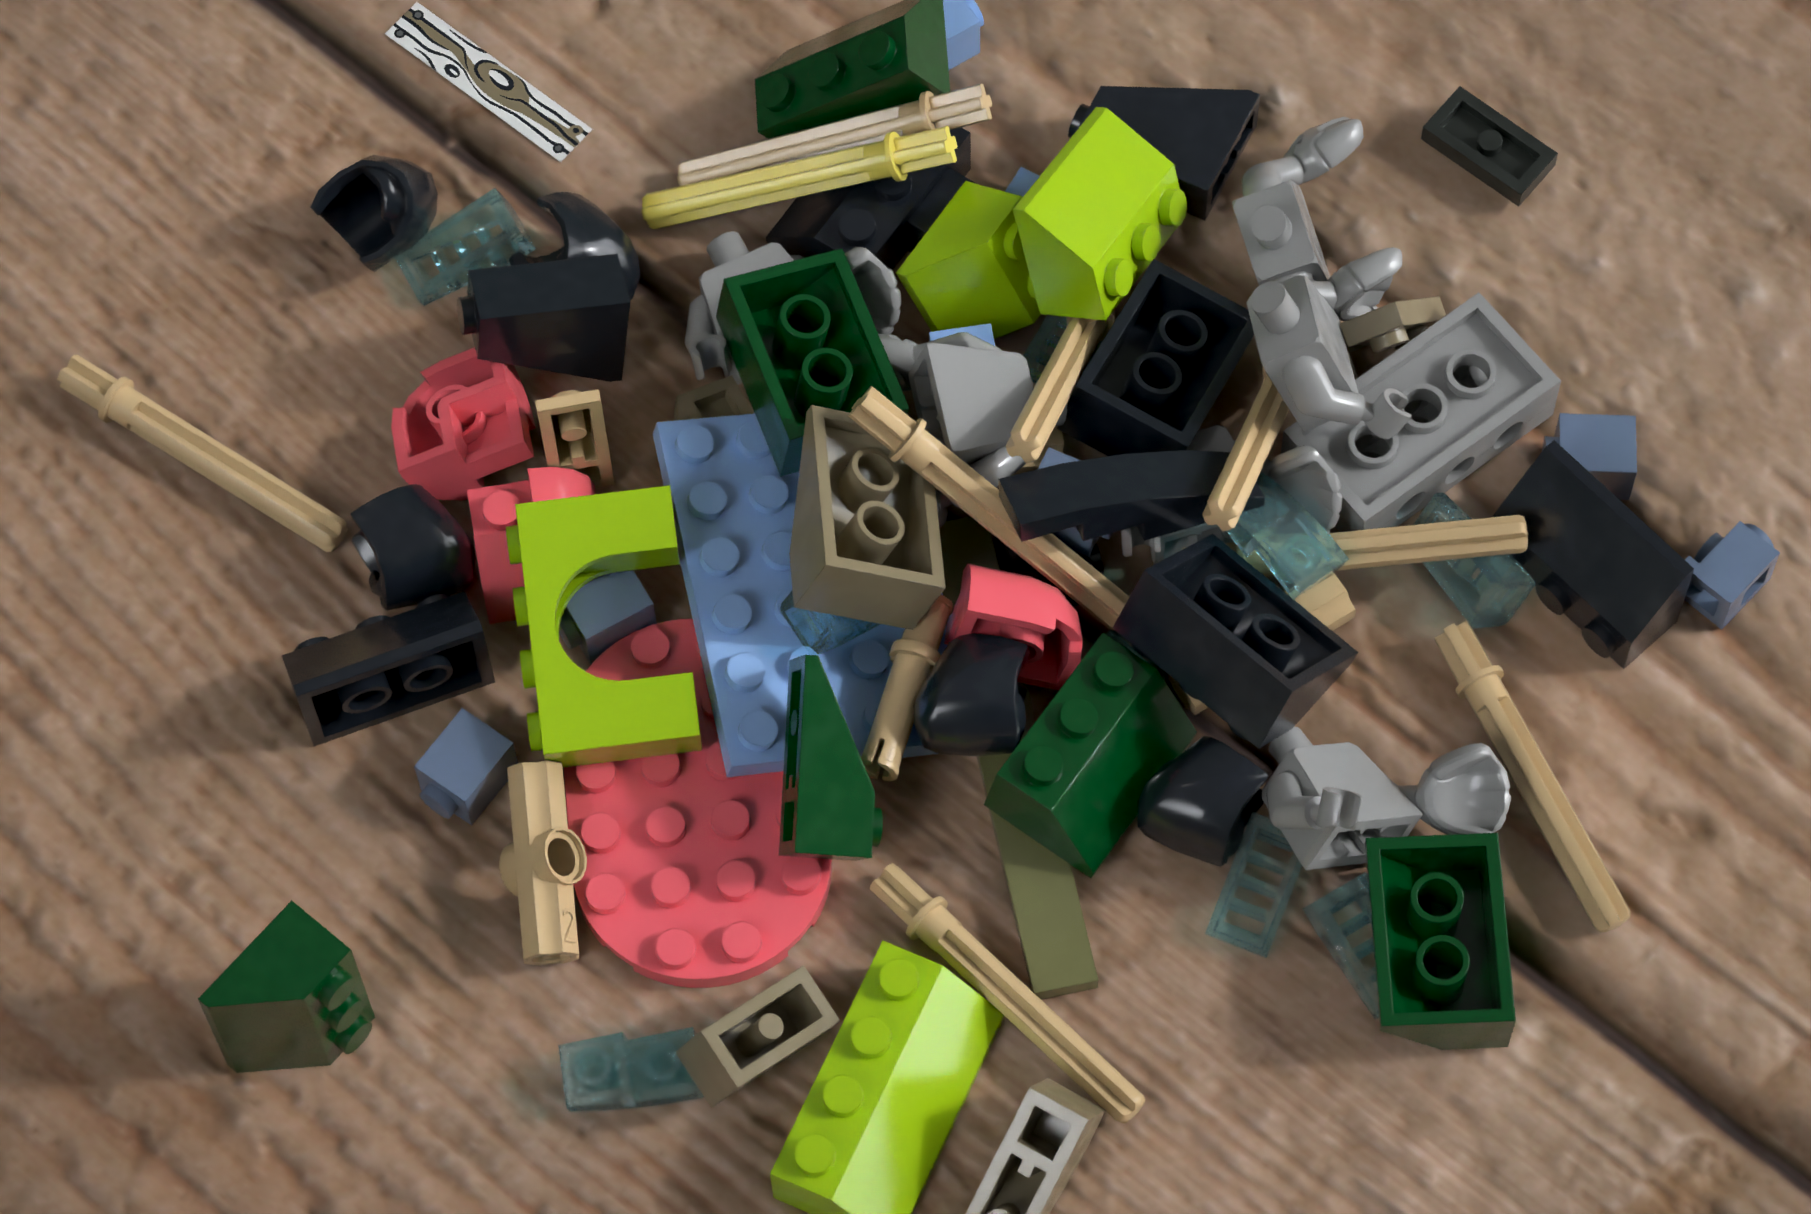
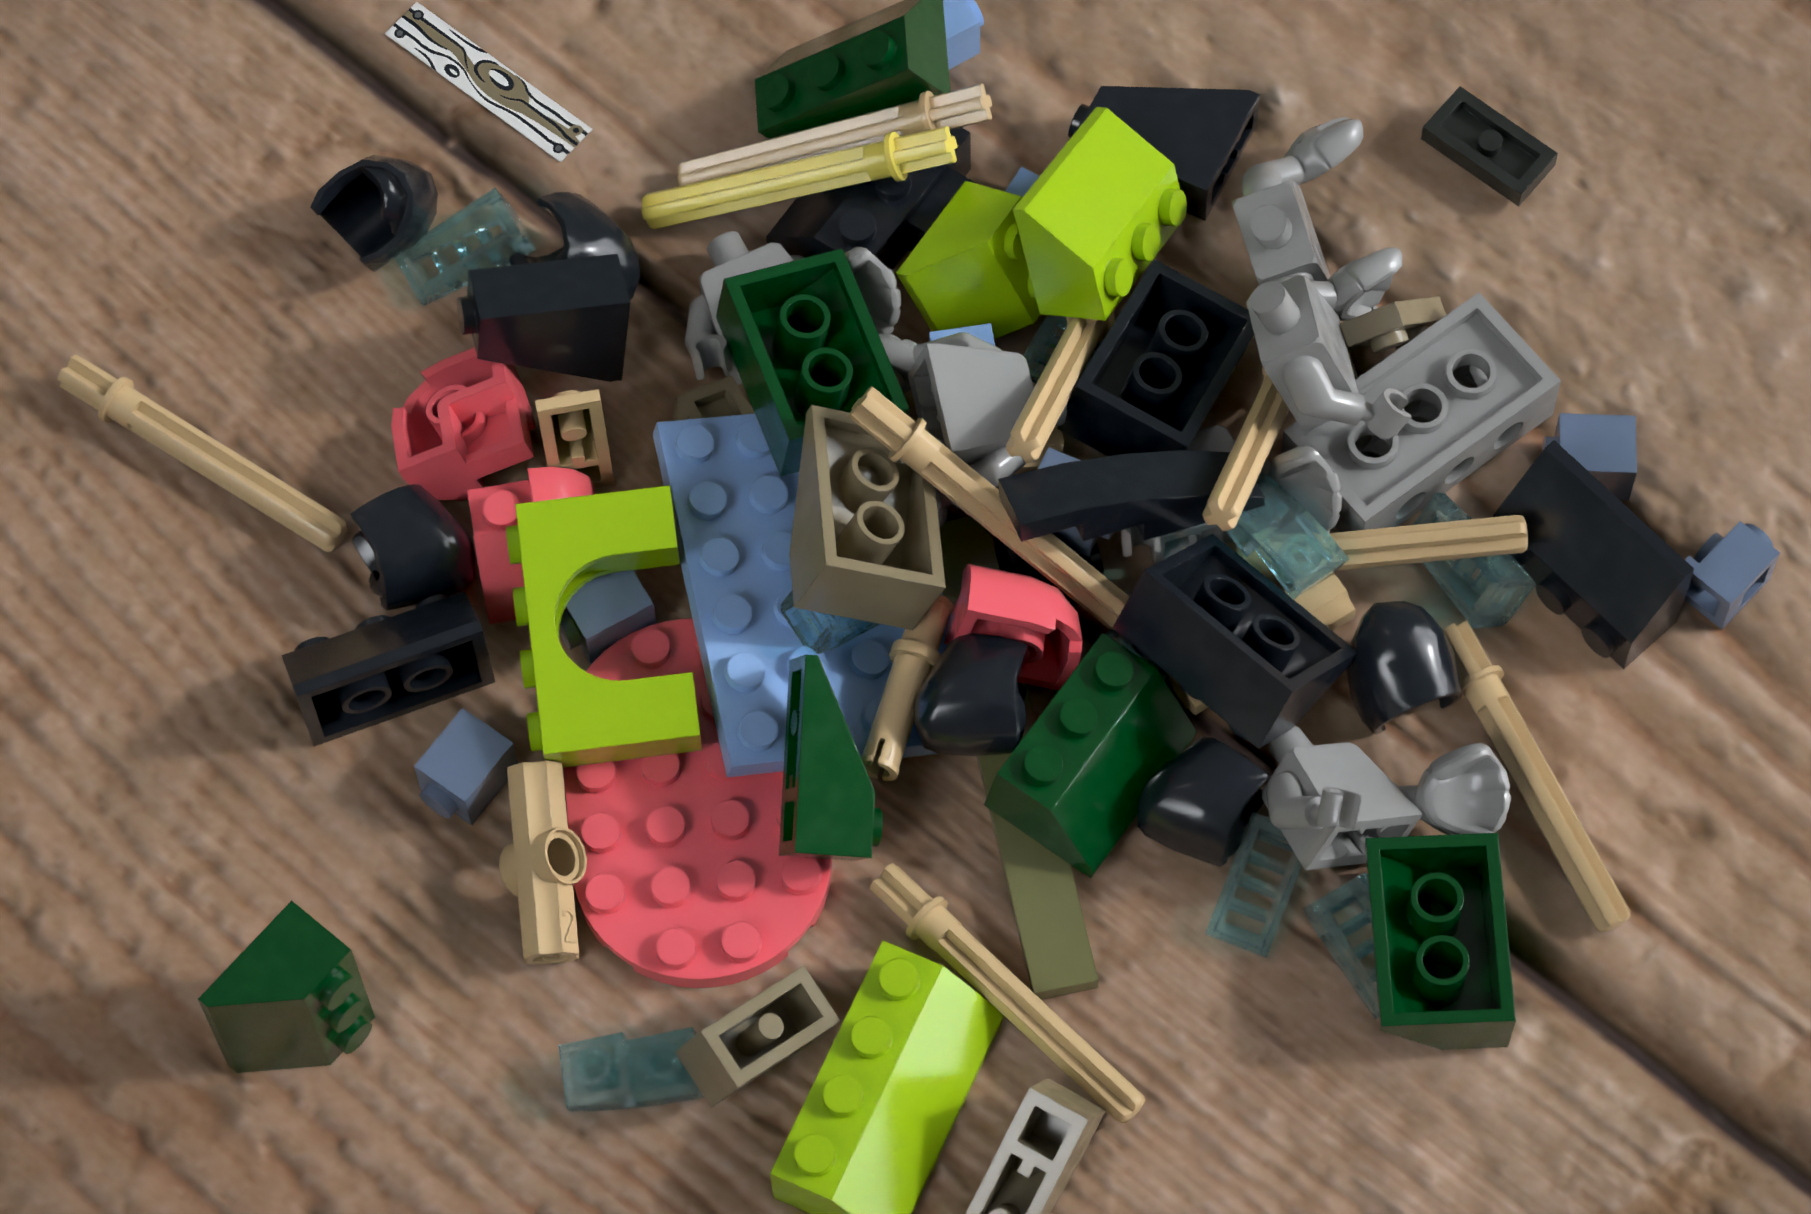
none -> black piece [1346,601,1462,734]

